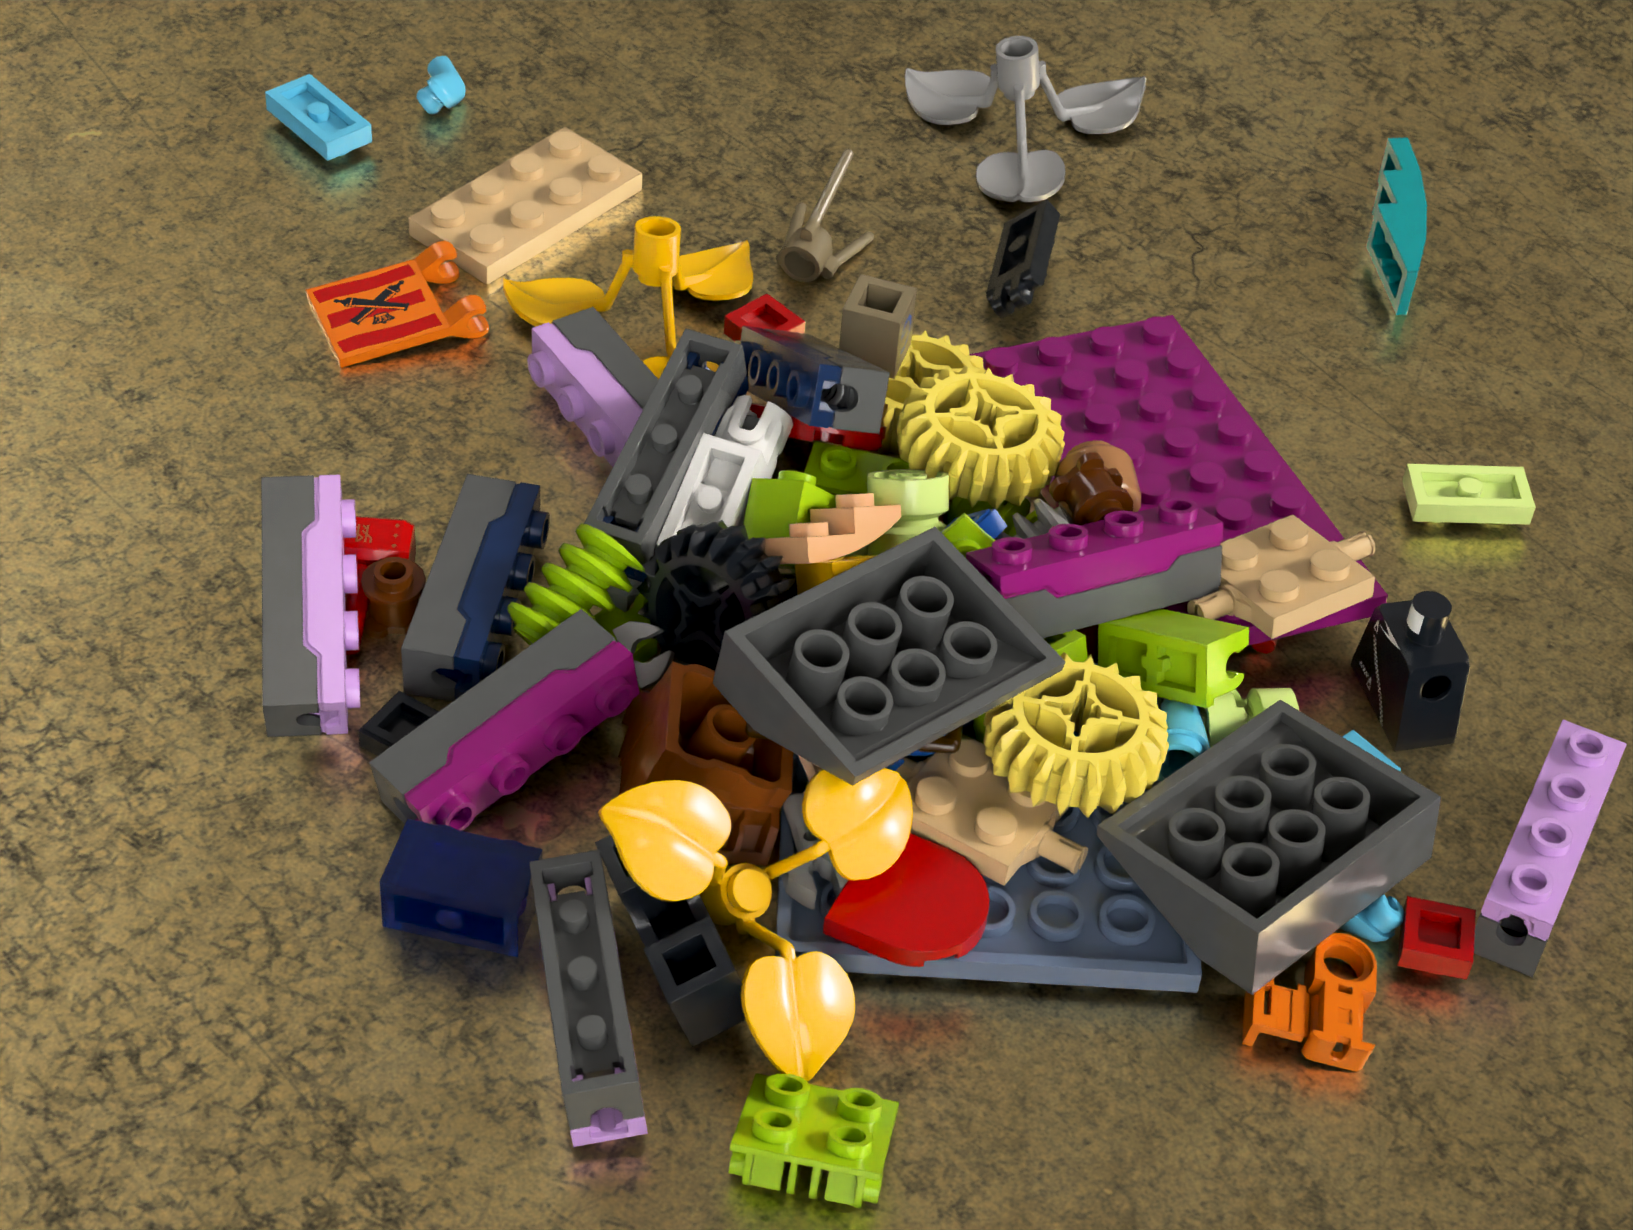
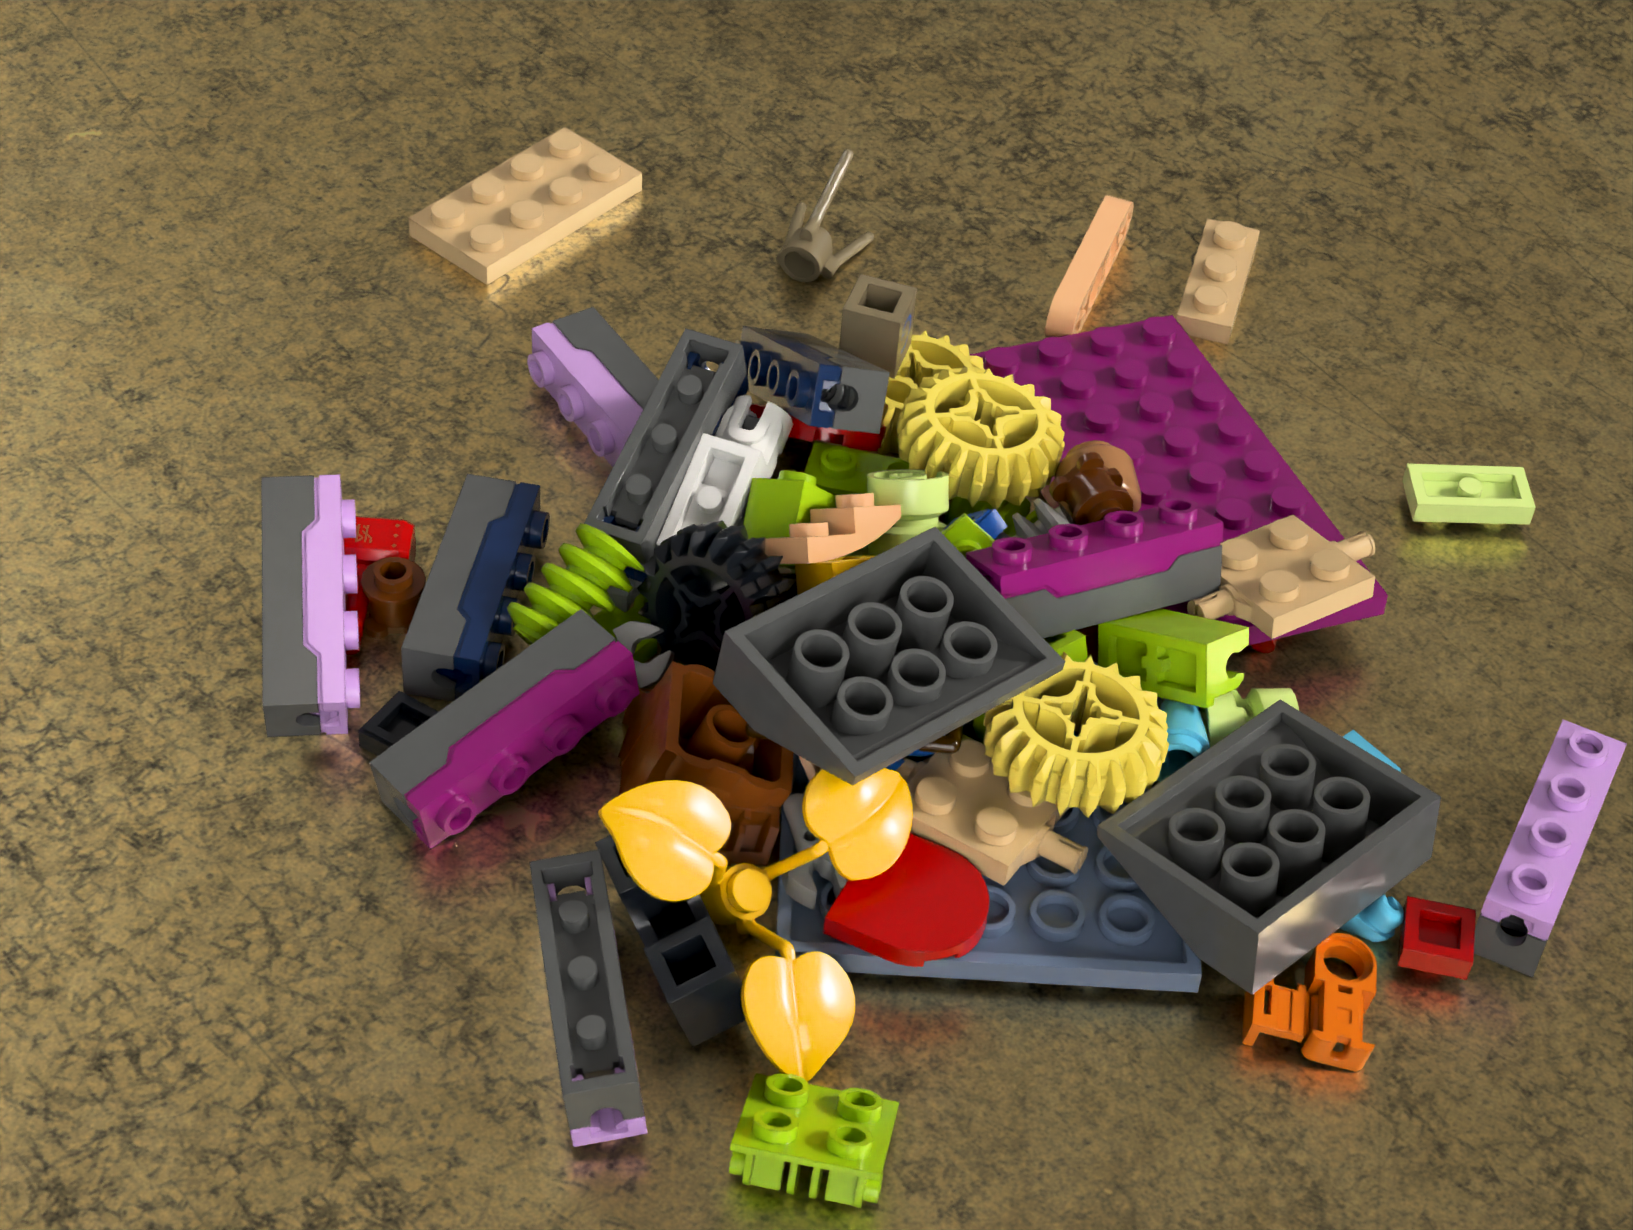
medium azure plate [265,74,372,161] -> none
orange flag [306,241,489,368] -> none
clear blue brick [379,819,543,957] -> none
medium azure arm [416,56,466,115] -> none
yellow plant [503,216,754,379] -> none
red plate [724,293,805,342] -> none
light grey plant [905,36,1146,202] -> none
black hinge [986,199,1060,319] -> none
black torso [1350,591,1470,752] -> none
teal slope [1366,137,1427,315] -> none
none -> light nougat beam [1045,195,1134,337]
none -> tan plate [1176,218,1260,344]

